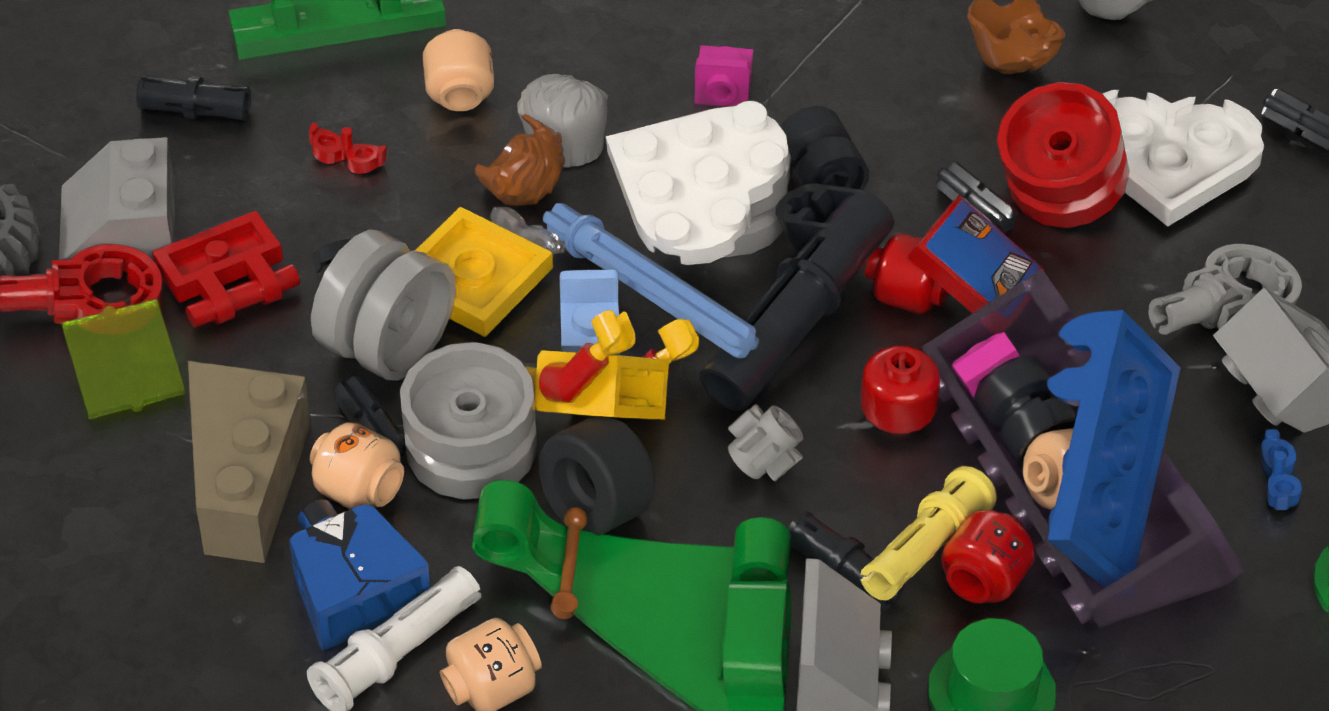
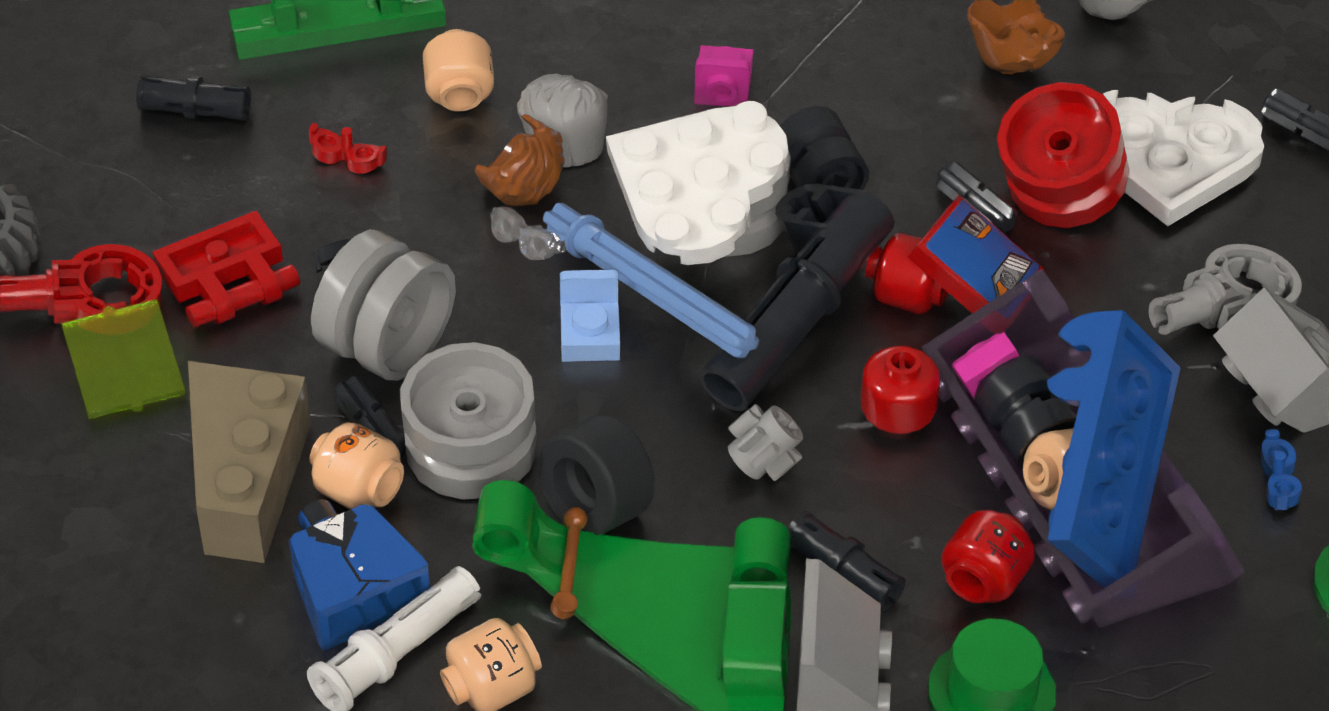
light grey slope [59,137,175,261] -> none
yellow plate [415,207,553,337] -> none
torso [522,310,699,420] -> none
light yellow pin [861,466,997,601] -> none

